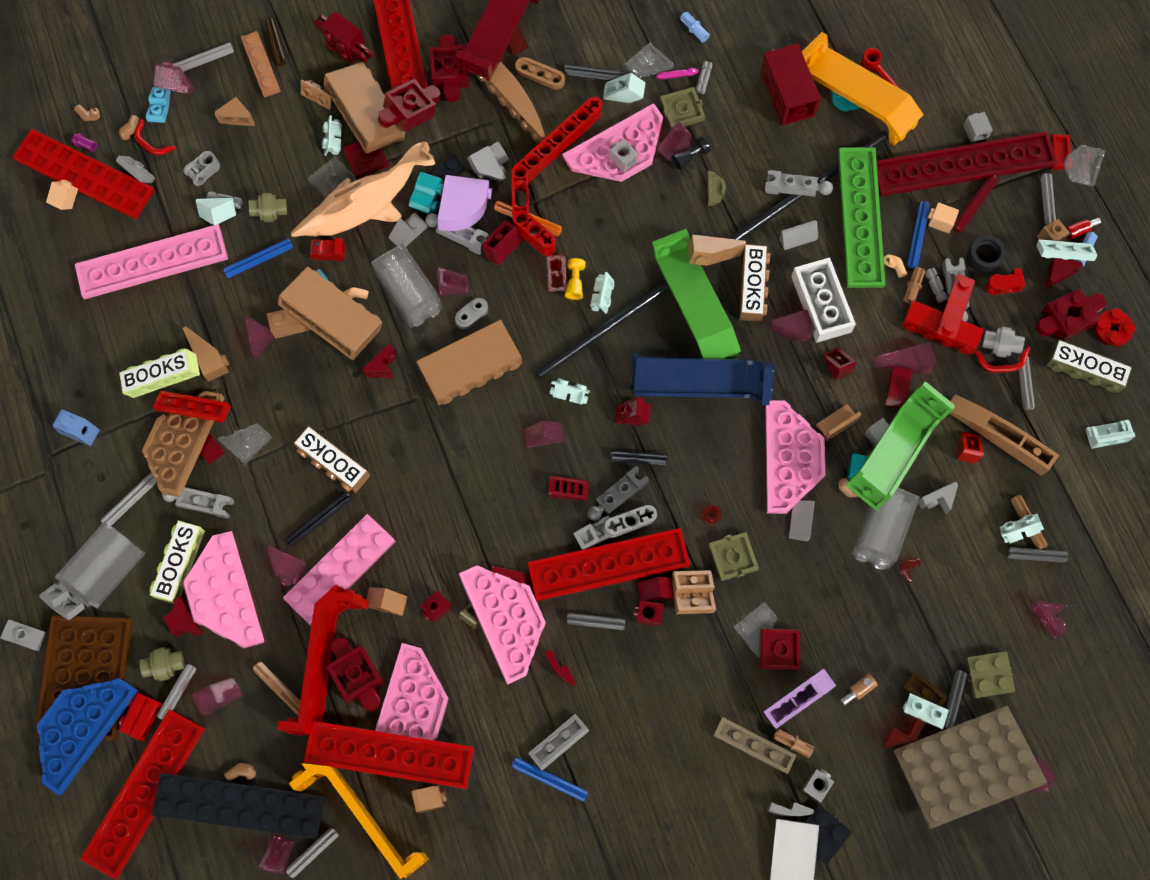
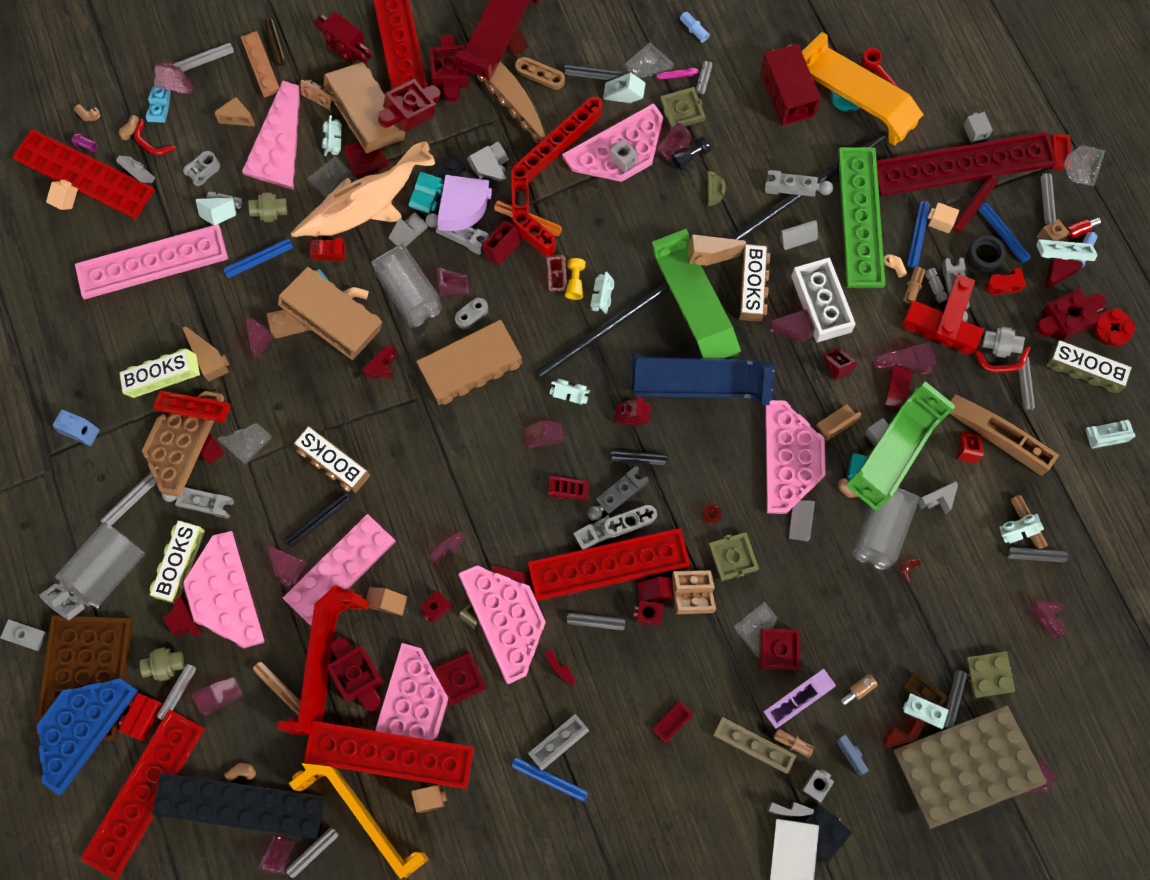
none -> bright pink wing [242,81,301,190]
none -> clear pink slope [429,531,465,565]
none -> dark red tile [434,652,487,706]
none -> dark red tile [651,700,694,744]
none -> sand blue plate [836,735,869,775]
none -> blue axle [978,202,1031,263]

